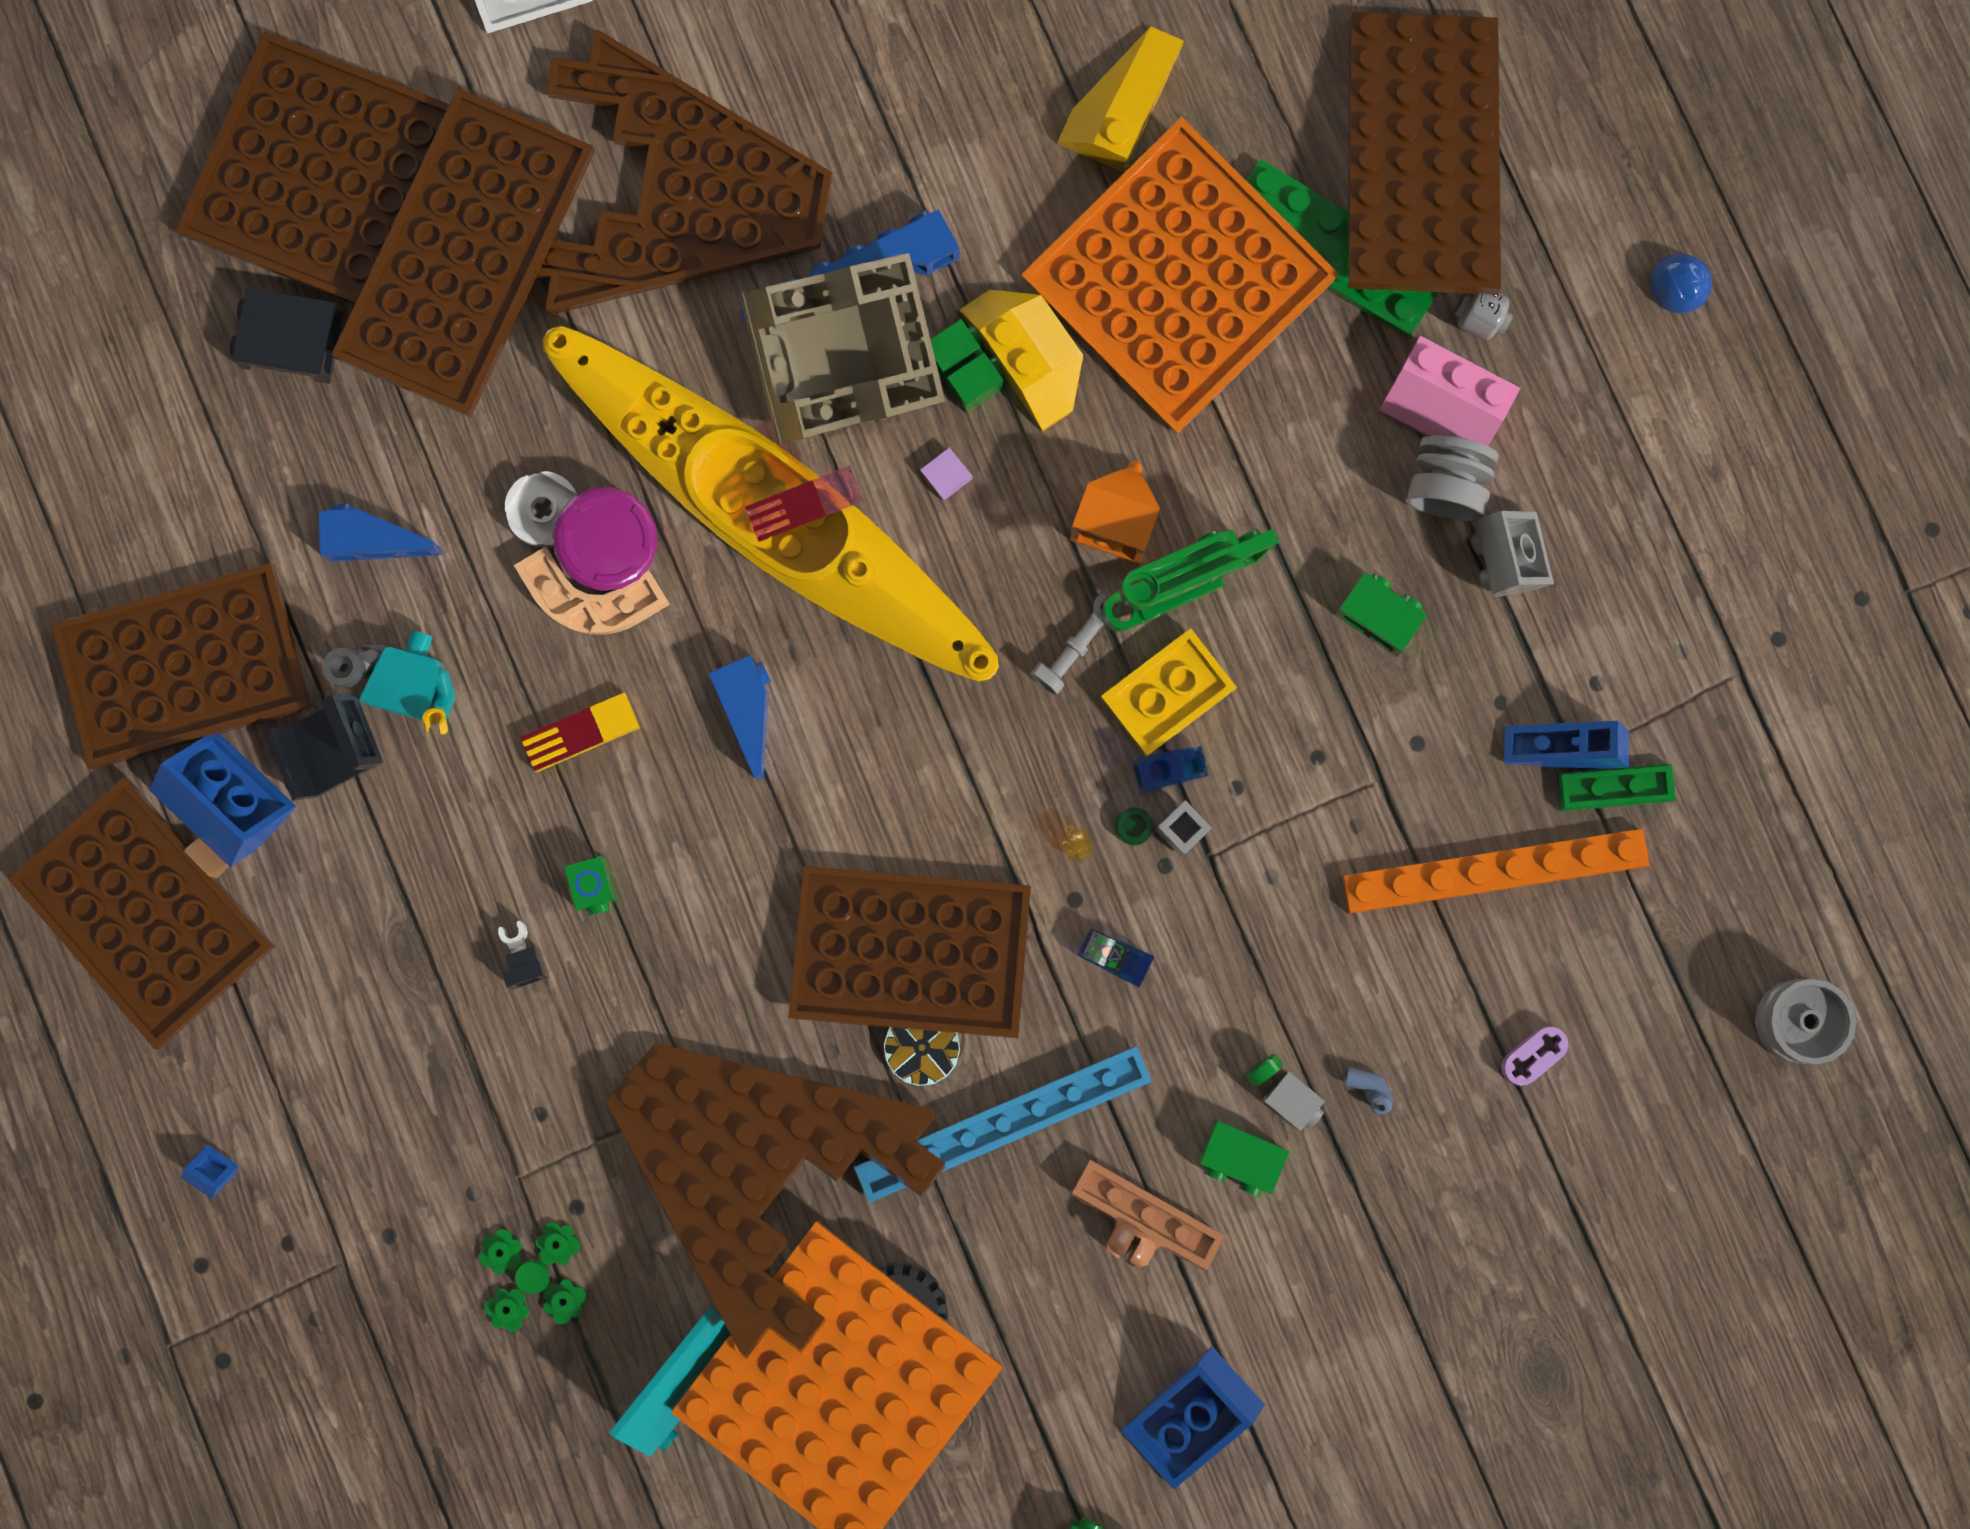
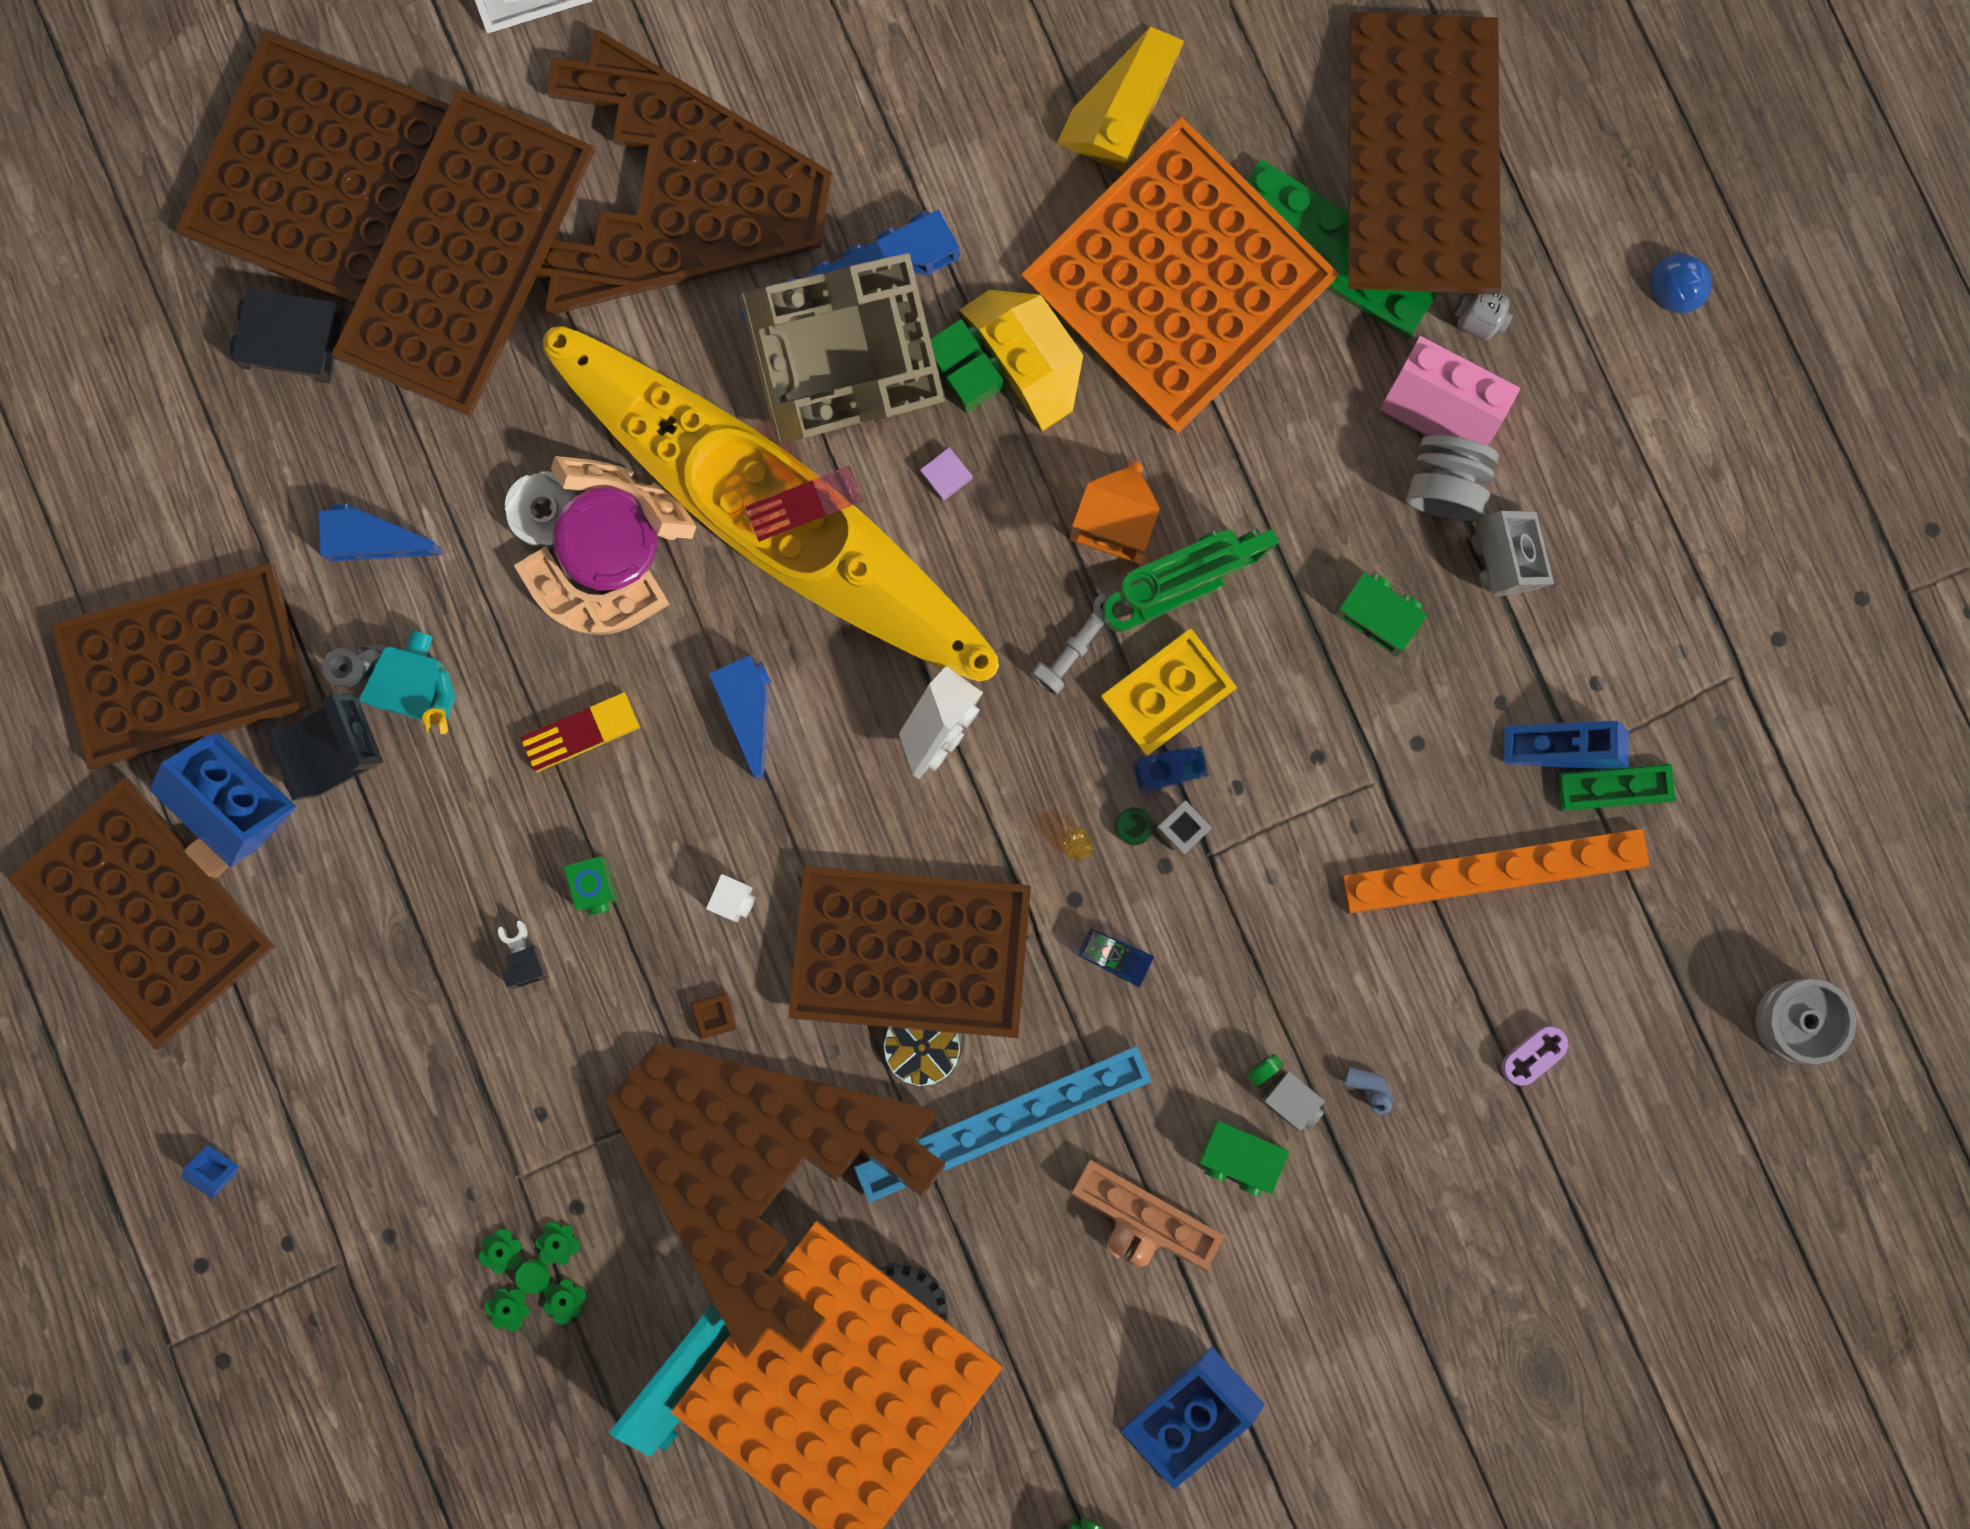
none -> light nougat plate [551,456,696,540]
none -> reddish brown tile [690,992,738,1040]
none -> white plate [706,874,755,922]
none -> white slope [899,666,983,779]

